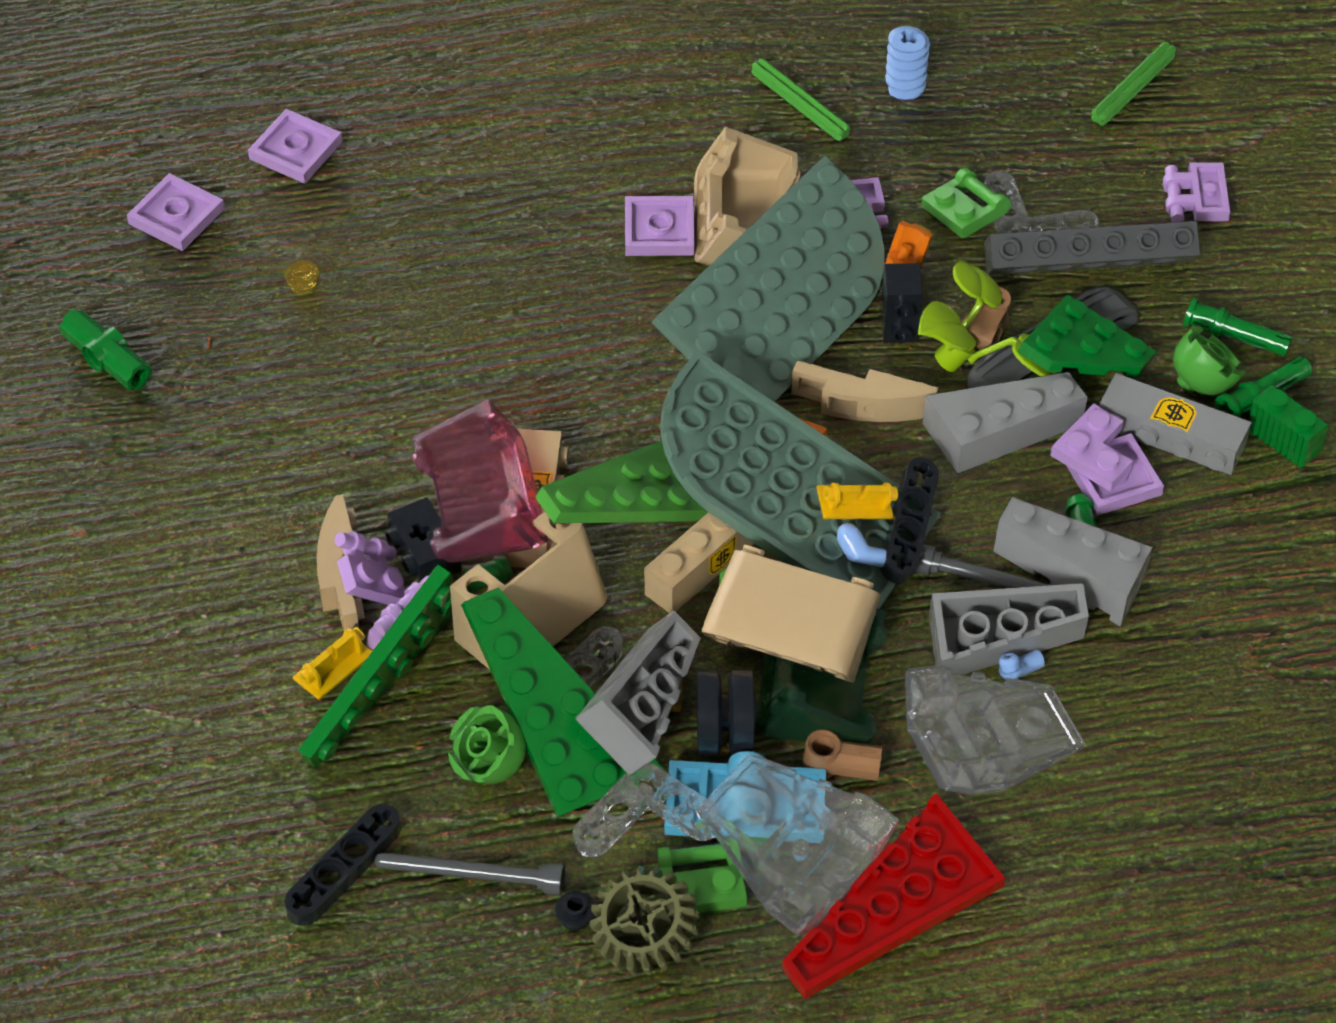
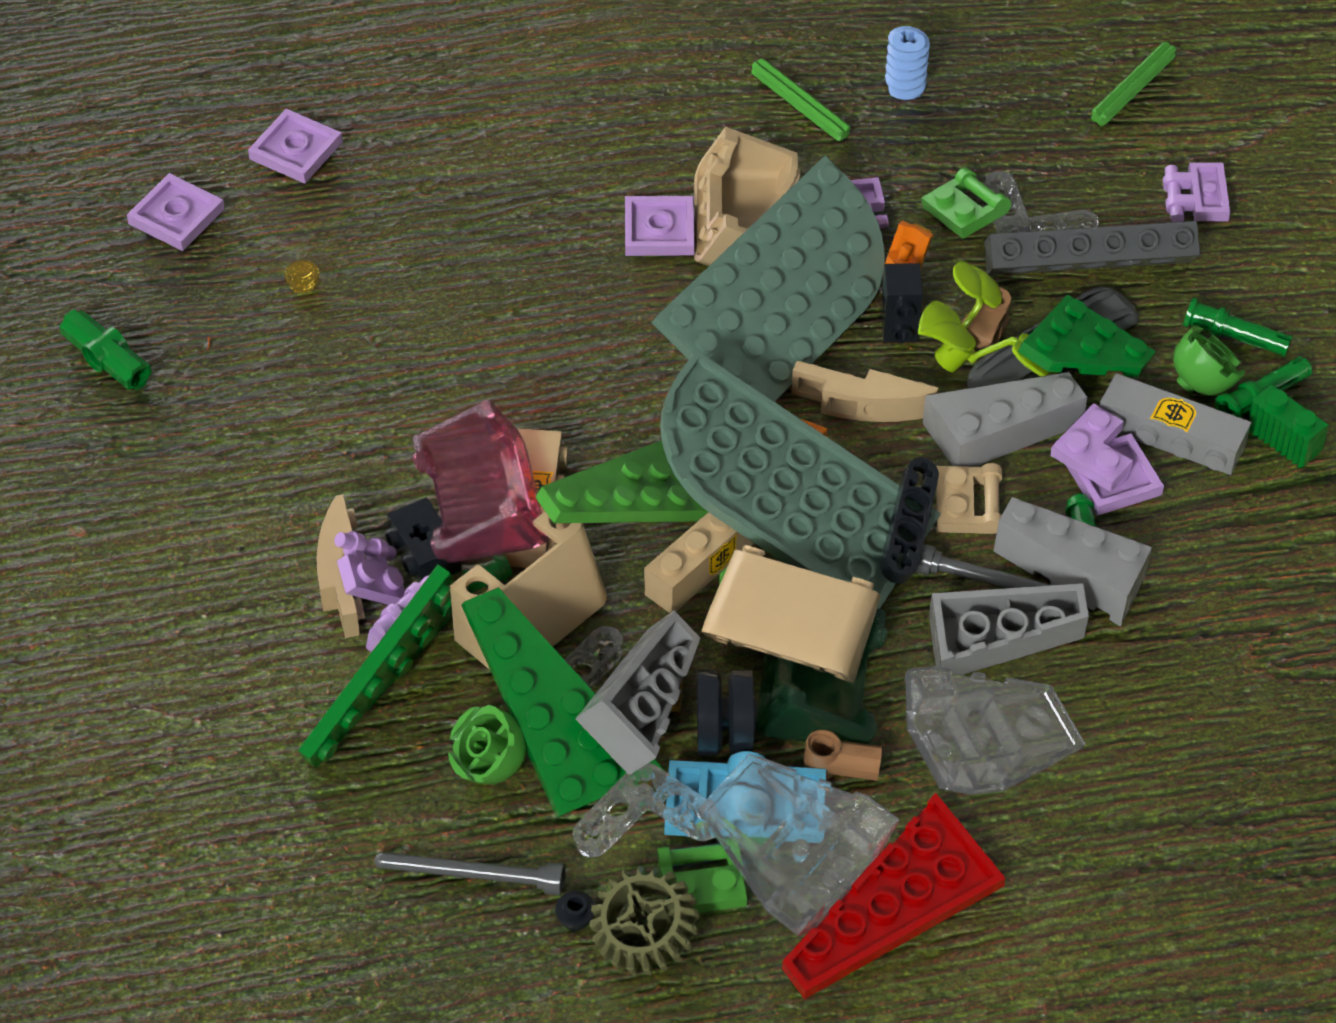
black beam [284,804,401,926] -> none
yellow hinge [292,627,372,700] -> none
yellow hinge [816,483,898,519] -> none
light blue arm [837,523,886,567] -> none
light blue arm [998,649,1045,680] -> none
none -> tan plate [936,463,1002,534]

